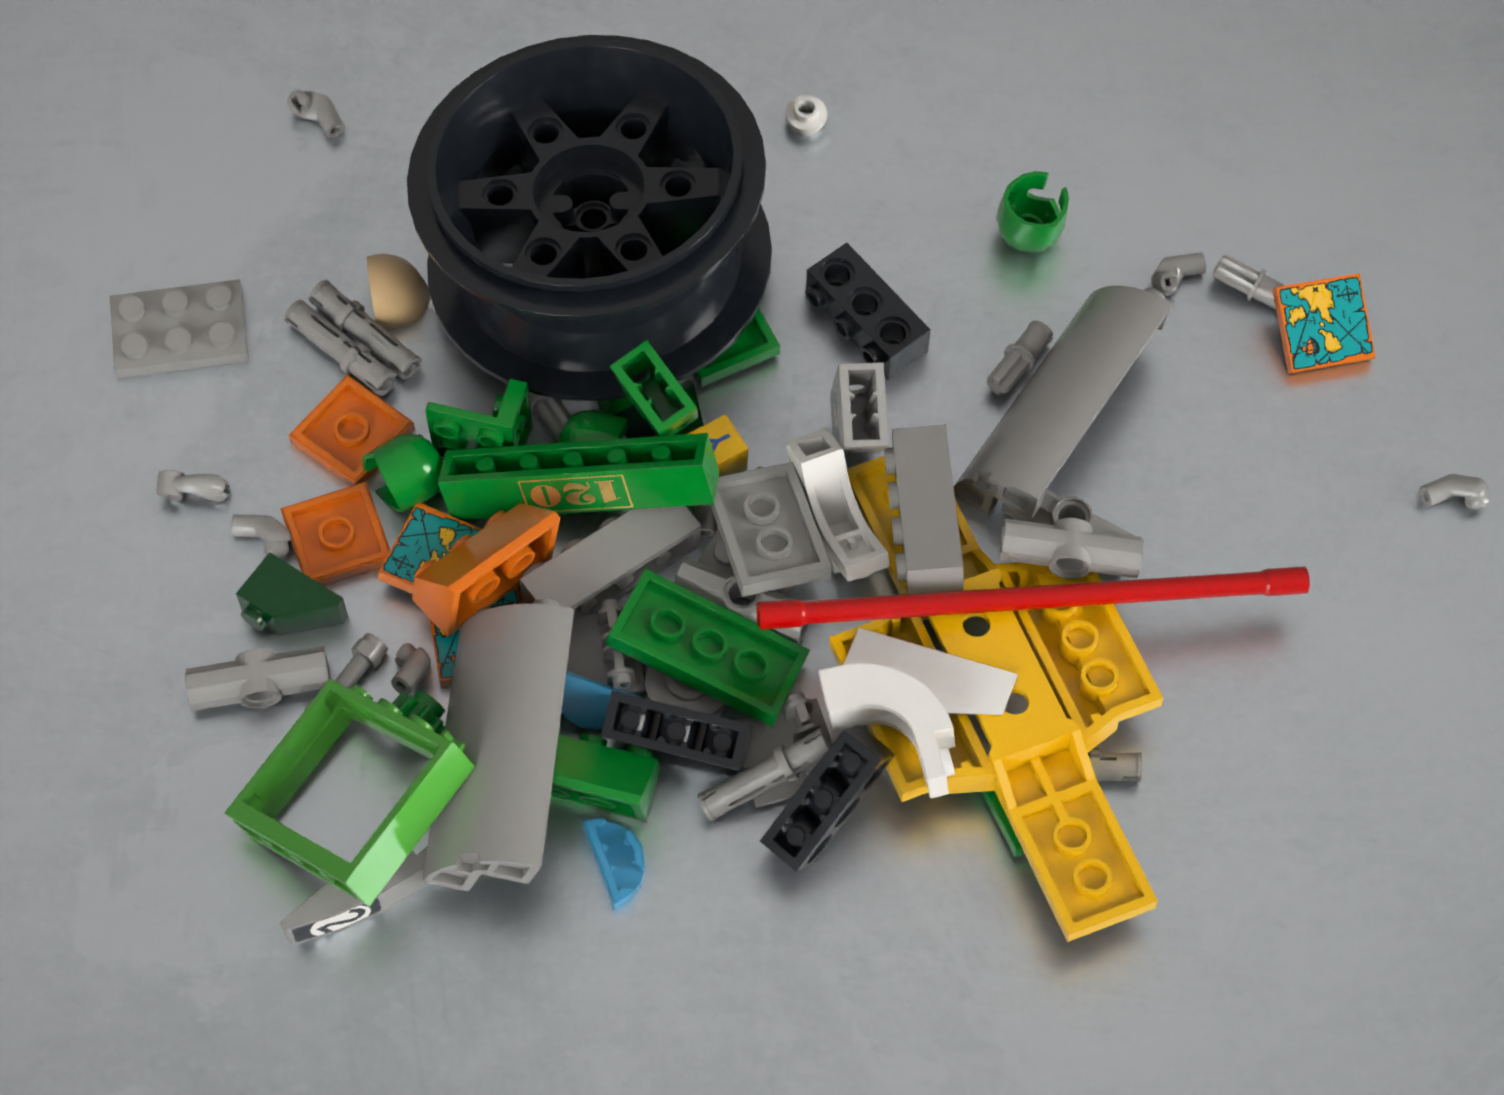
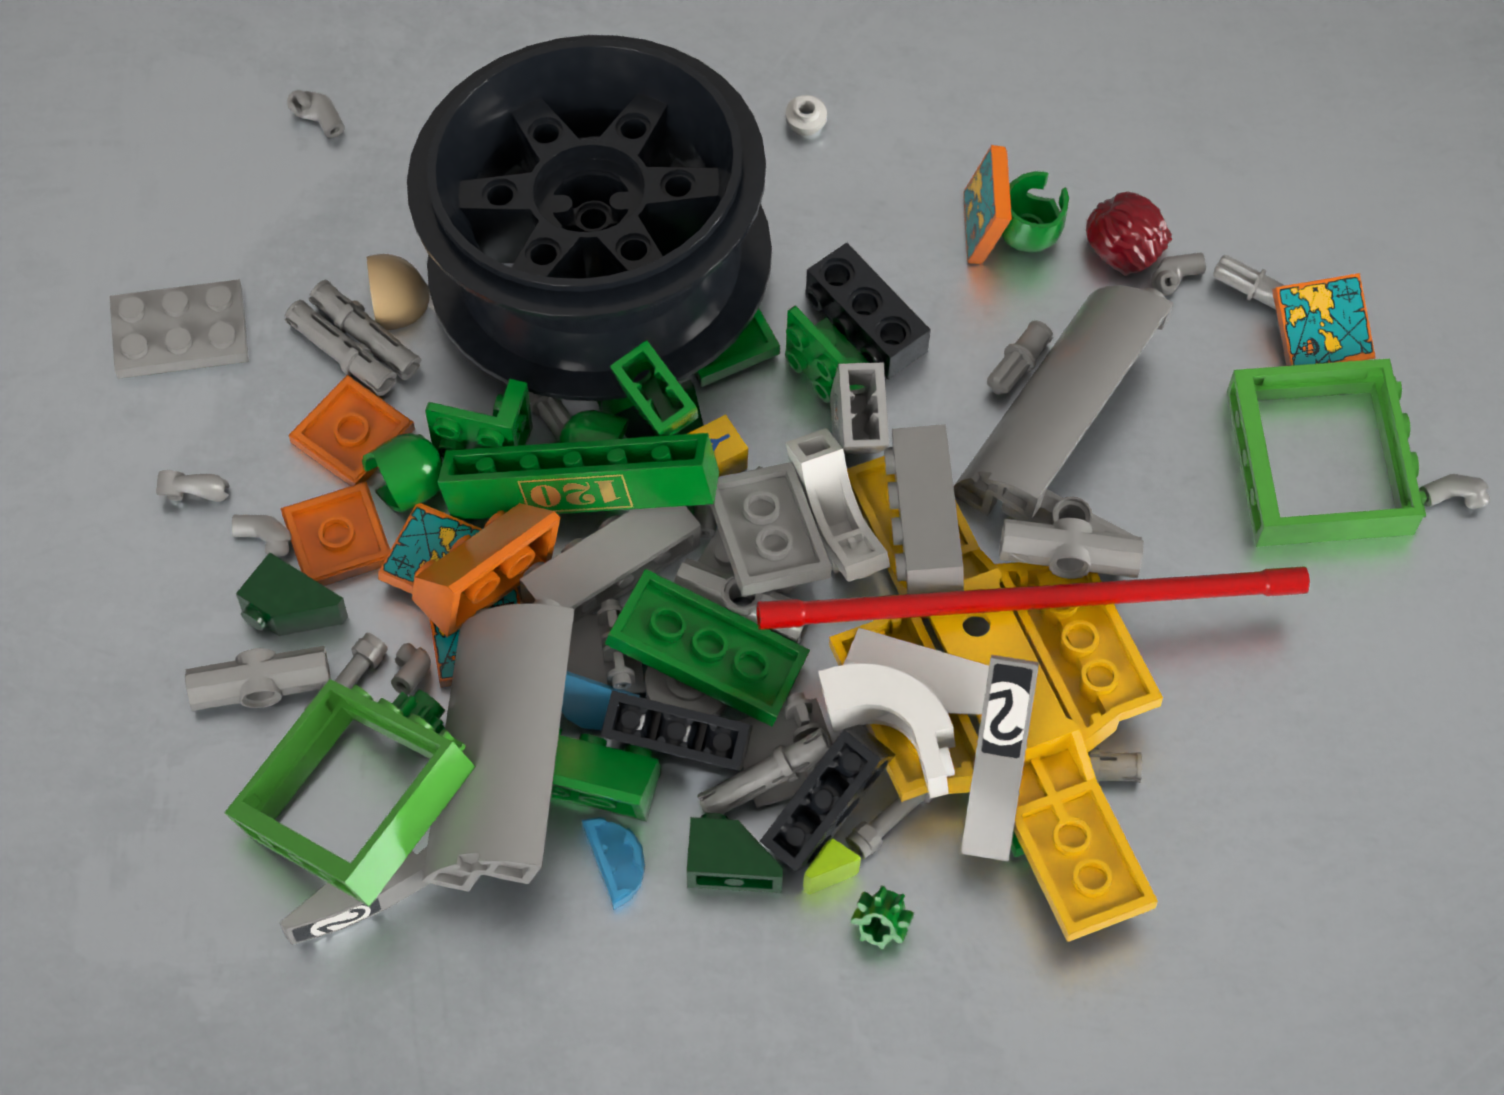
none -> dark green slope [686,813,783,893]
none -> green bracket [785,305,869,403]
none -> lime slope [803,838,861,895]
none -> light grey bar [845,793,936,859]
none -> green gear [851,885,914,950]
none -> light grey slope [961,655,1039,861]
none -> tile [963,145,1012,265]
none -> dark red hair [1086,192,1172,276]
none -> bright green window [1227,358,1427,547]

